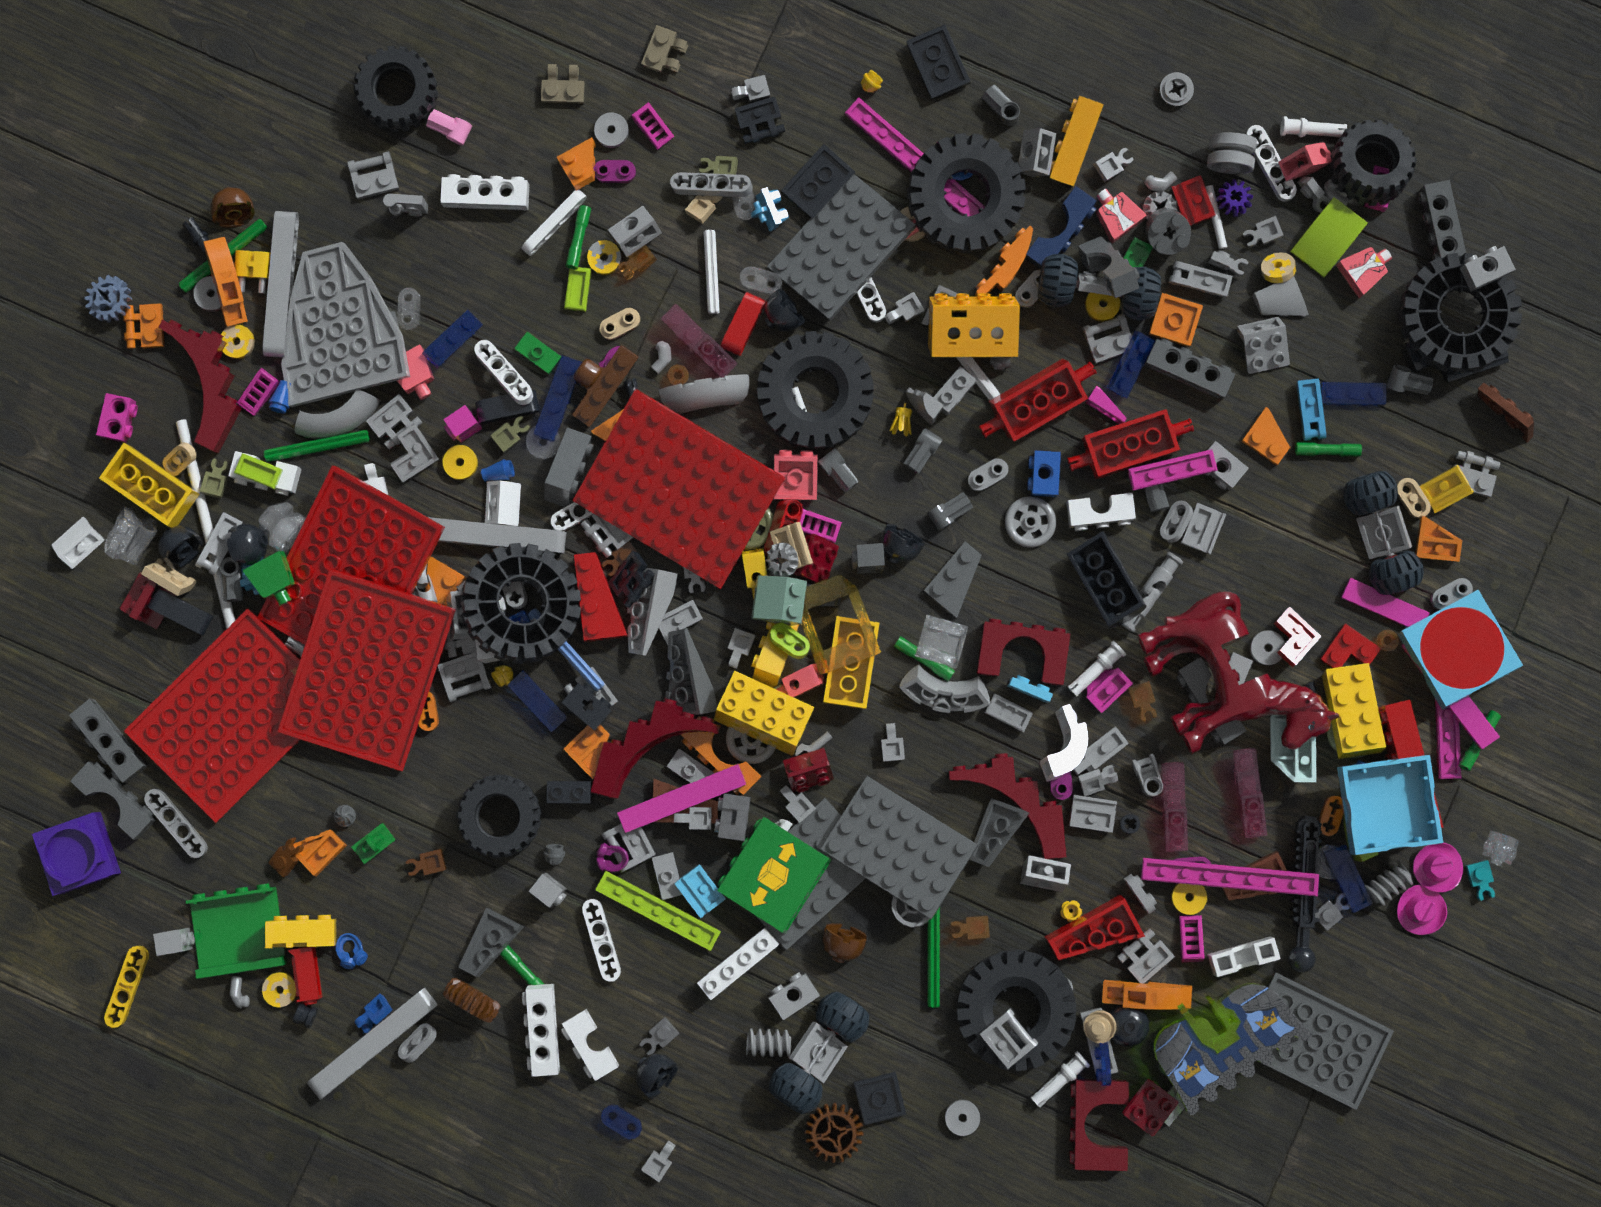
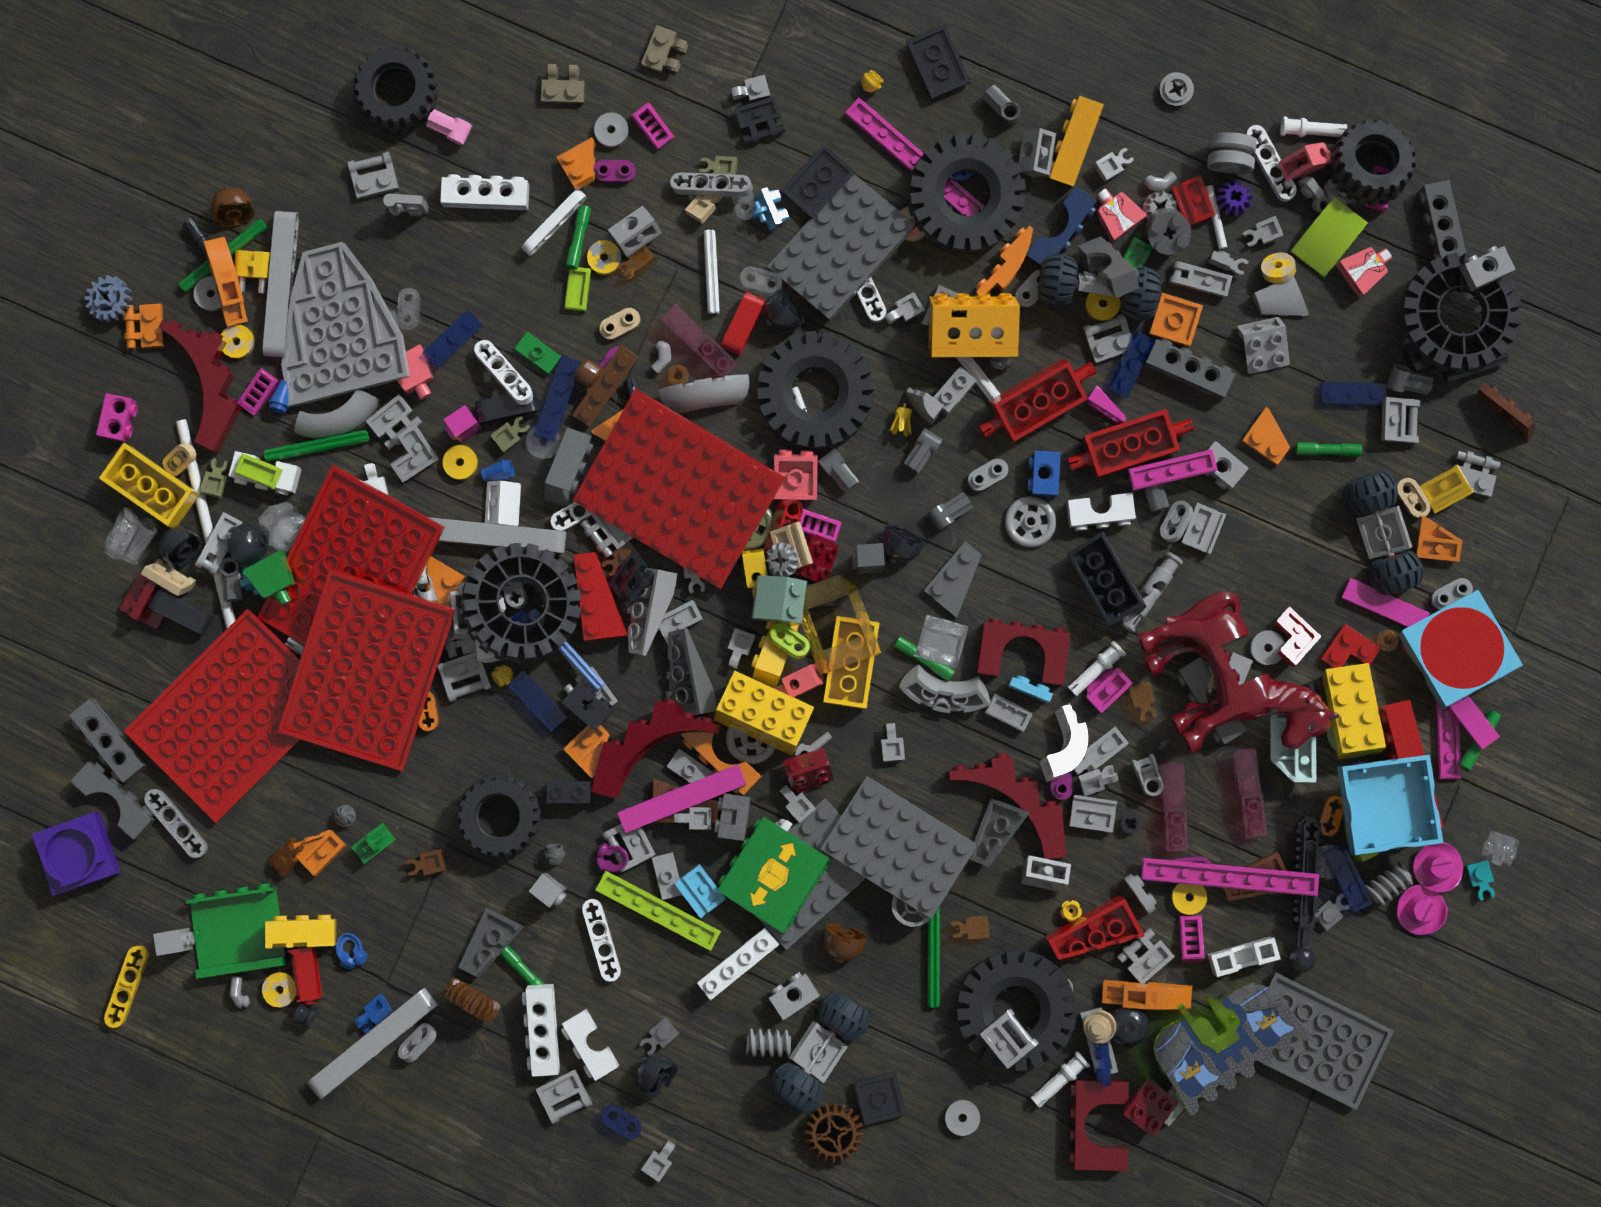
white panel [52,517,104,569] -> none
dark azure plate [1296,378,1326,441] -> none
none -> light grey plate [536,1069,593,1124]
none -> light grey plate [1381,397,1420,444]

